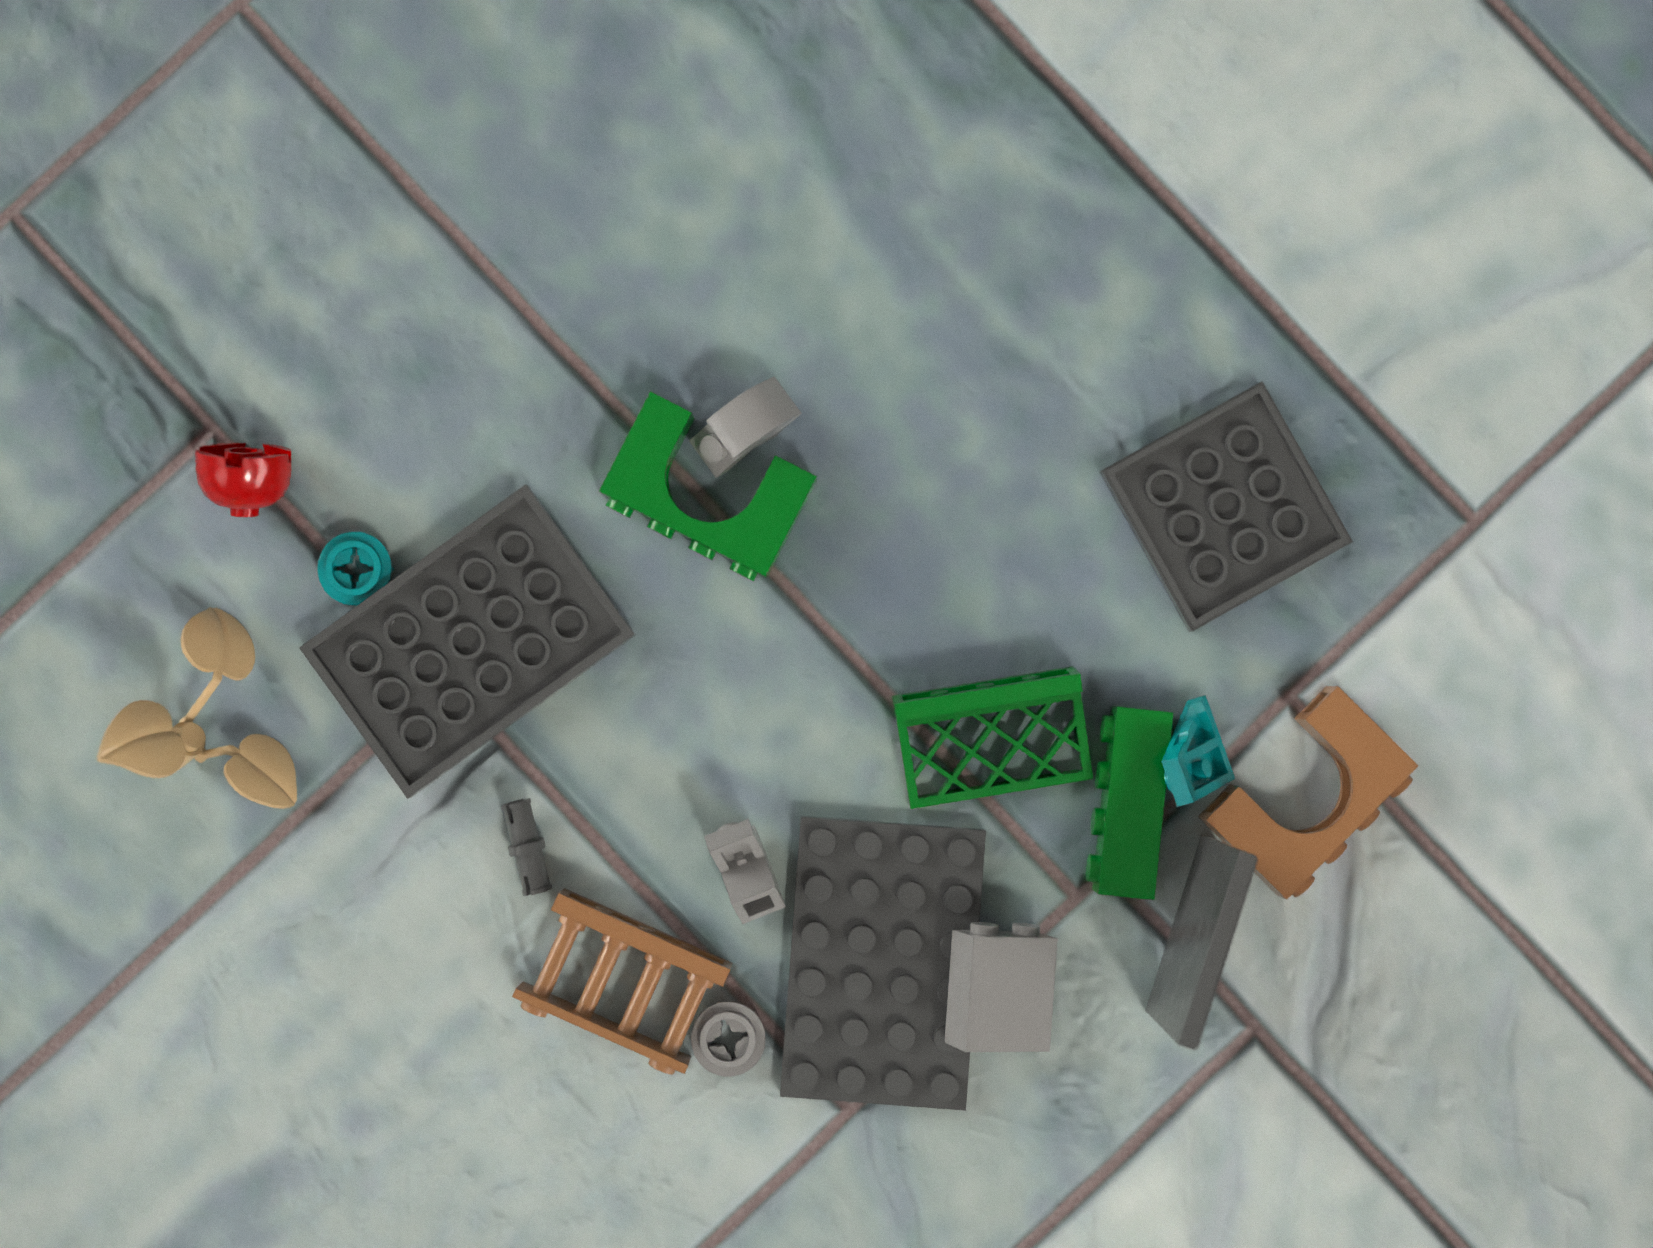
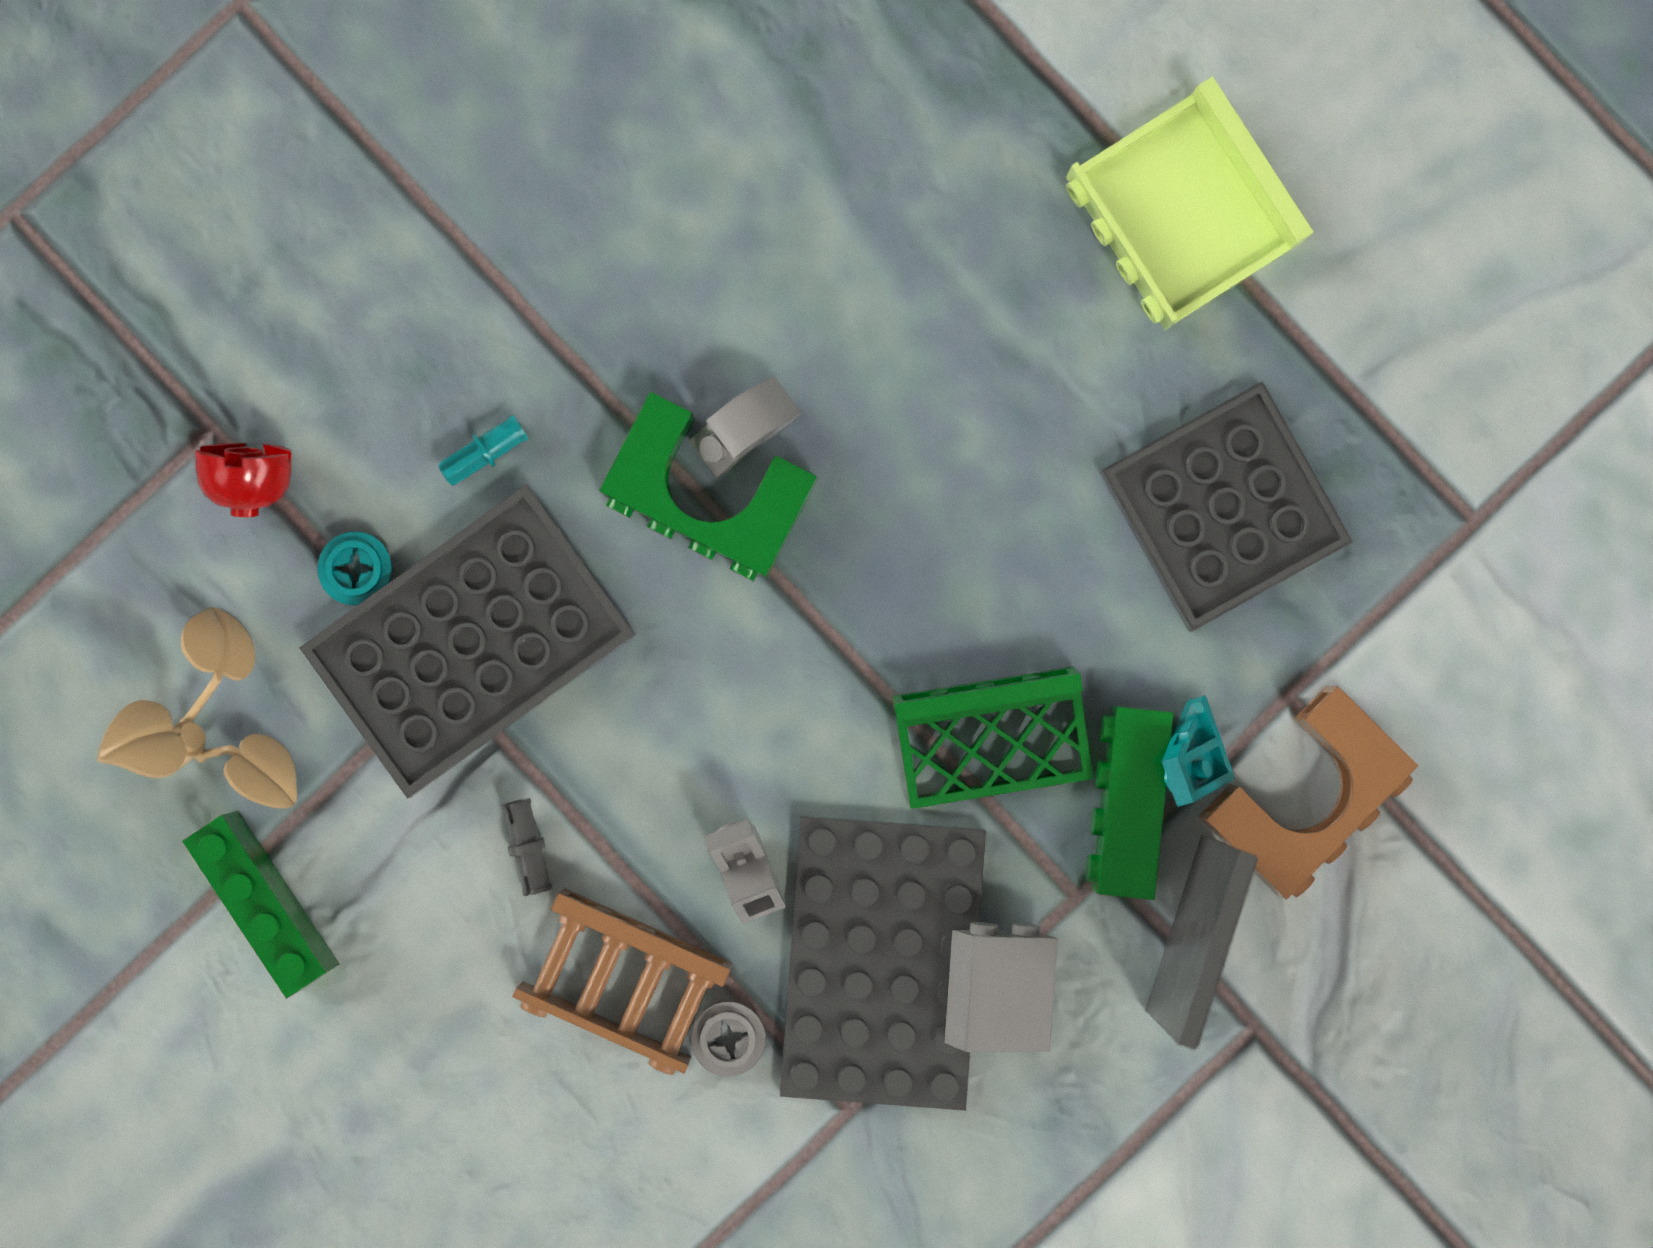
none -> green brick [182,811,340,999]
none -> teal axle [438,415,529,486]
none -> yellowish green panel [1066,76,1314,330]

